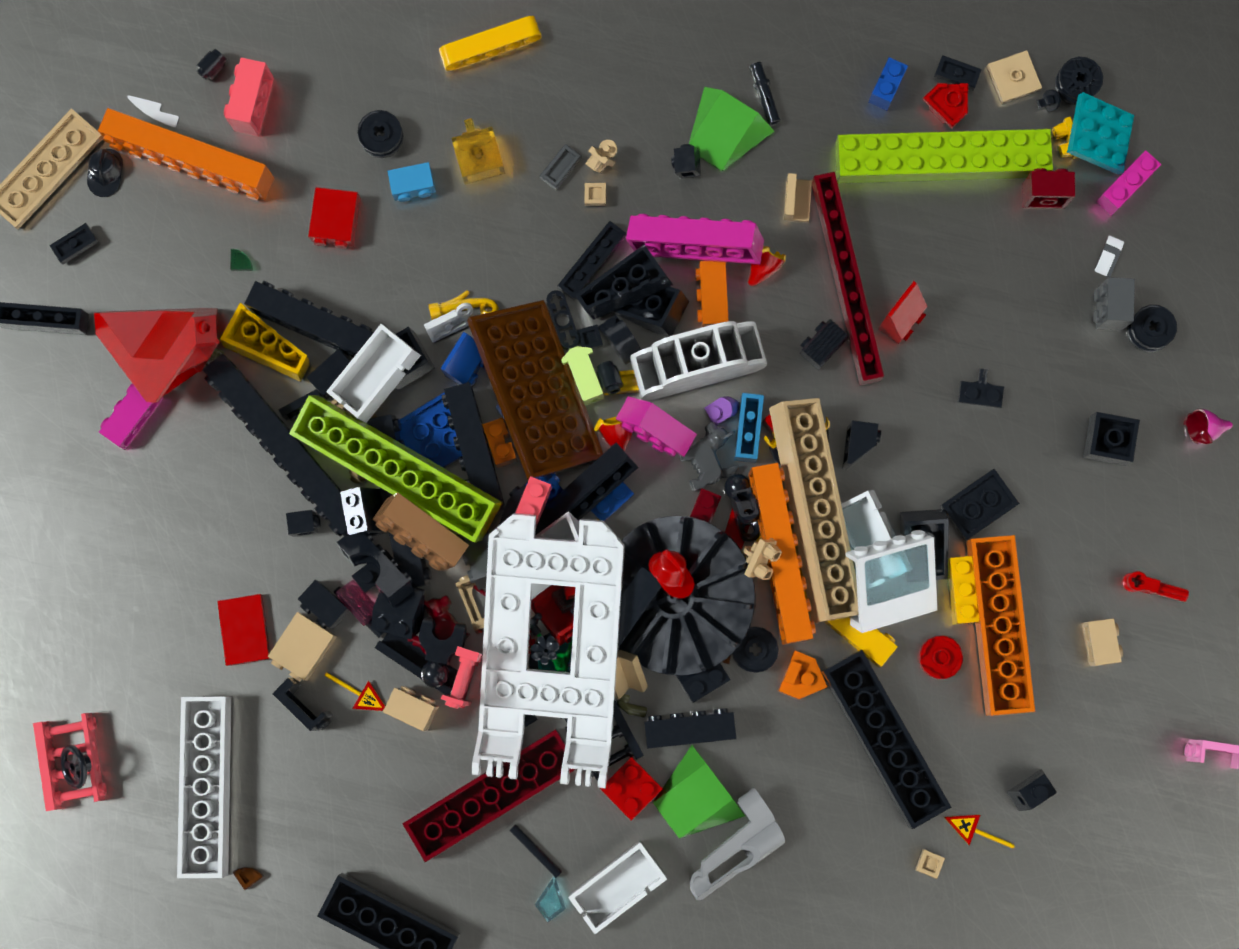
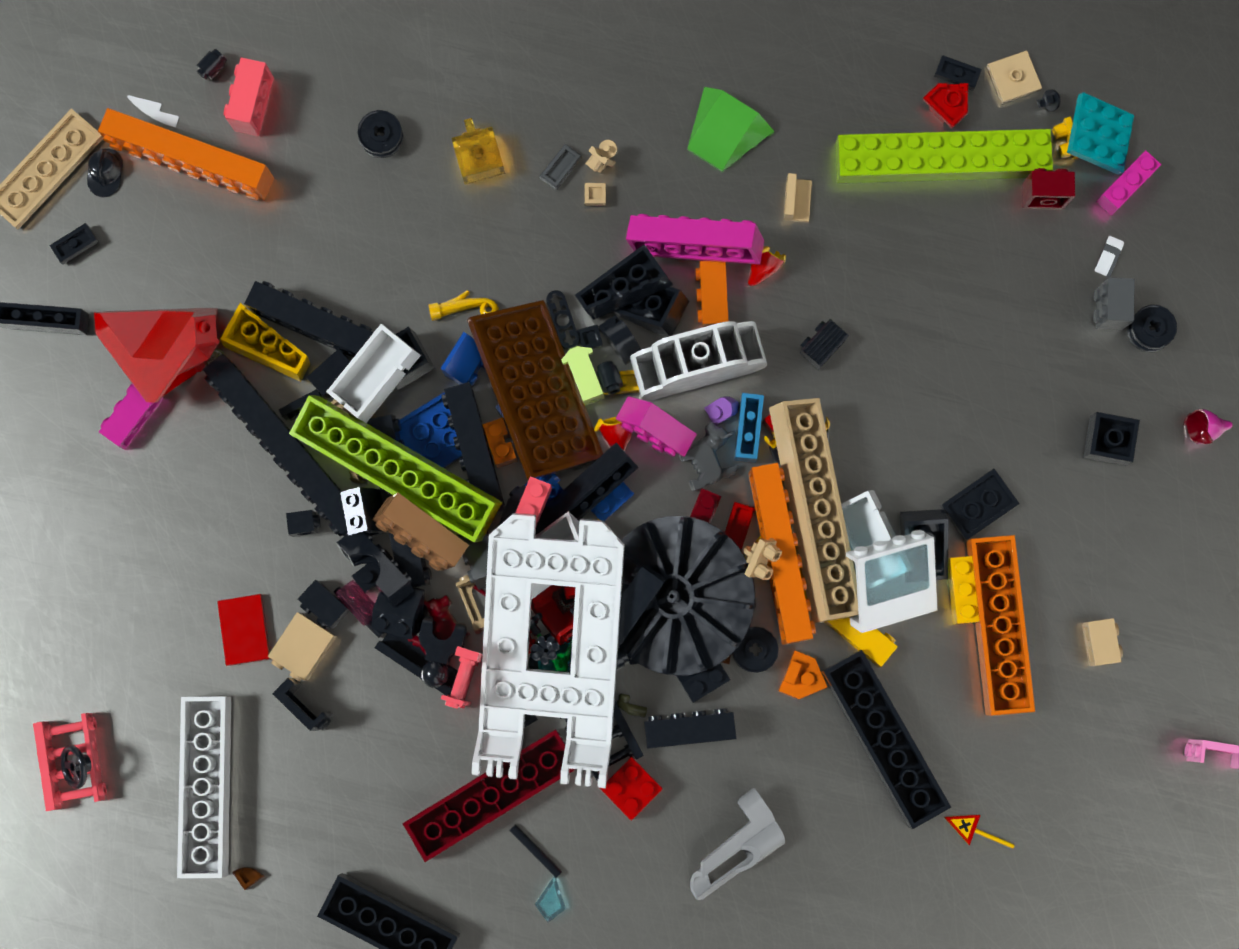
clear green tile [230,249,253,271] -> none
red brick [308,187,361,249] -> none
piece [324,672,385,711] -> none
tan brick [383,686,439,731] -> none
dark azure brick [387,162,436,202] -> none
white hinge [424,303,473,343] -> none
yellow beam [439,16,542,71] -> none
black plate [557,221,627,300] -> none
white piece [568,841,667,934] -> none
tan panel [615,650,648,700] -> none
red piece [649,550,694,599] -> none
bright green wedge [653,745,745,839] -> none
black brick [671,144,701,179] -> none
black piece [724,474,760,542] -> none
black pin [749,62,781,126] -> none
dark red brick [811,171,884,386] -> none
black slope [842,420,881,470] -> none
blue piece [868,57,908,111] -> none
red slope [878,281,927,344] -> none
tan plate [915,849,945,879] -> none
red tile [919,636,963,679] -> none
black plate [957,369,1004,408] -> none
black torso [1007,769,1057,811] -> none
black wheel [1055,56,1103,105] -> none
red connector [1122,571,1189,602] -> none

